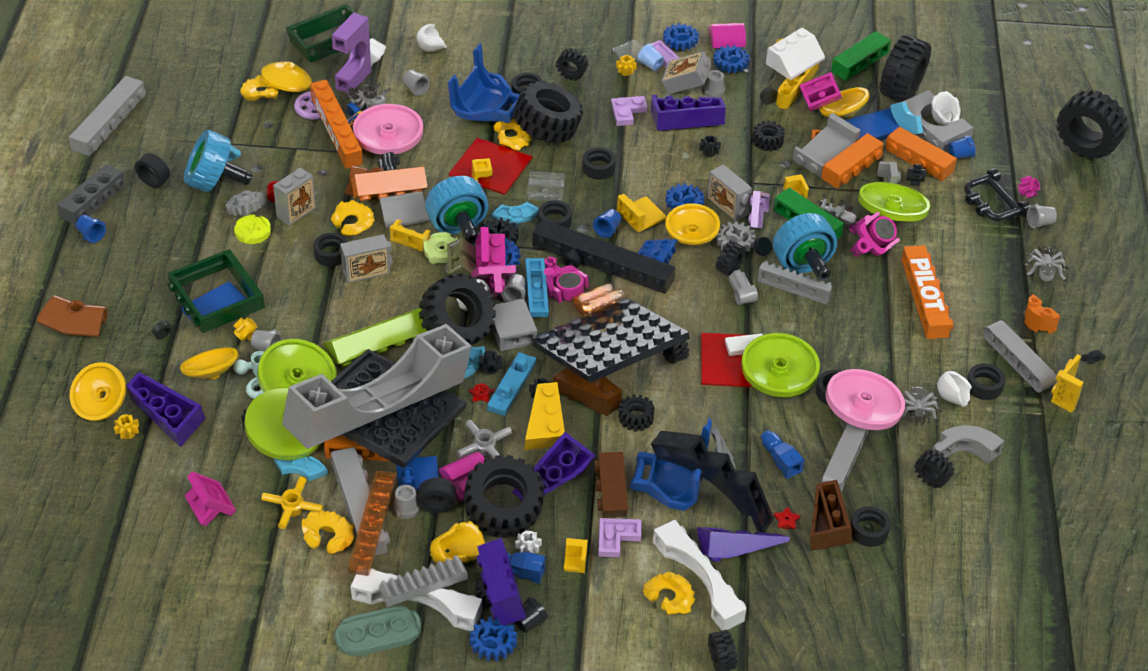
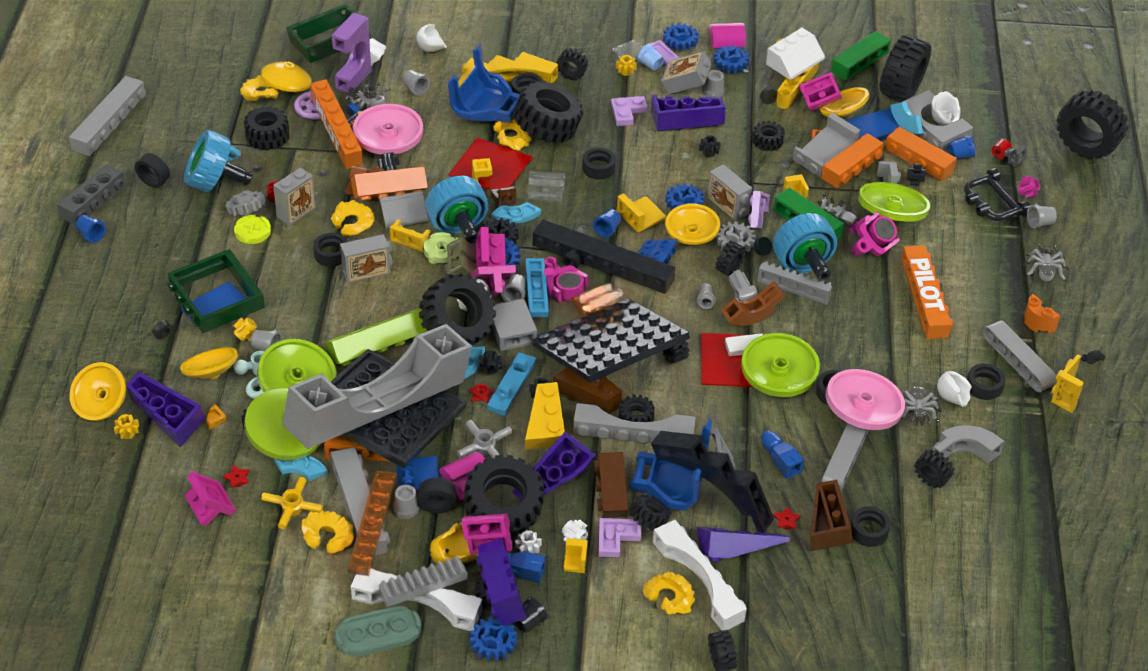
dark orange panel [37,295,108,337] -> none
black tyre [538,200,572,228] -> none
none -> light orange tile [206,404,227,430]
none -> red plate [223,466,250,488]
none -> black tyre [244,106,290,151]
none -> yellow arch [458,52,558,87]
none -> dark pink brick [462,513,512,554]
none -> reddish brown bracket [491,187,516,206]
none -> white gear [562,519,588,542]
none -> light grey arch [573,403,696,443]
none -> black tyre [630,494,671,531]
none -> light grey cone [697,283,716,309]
none -> dark orange arch [721,281,786,326]
none -> leg [991,139,1027,167]

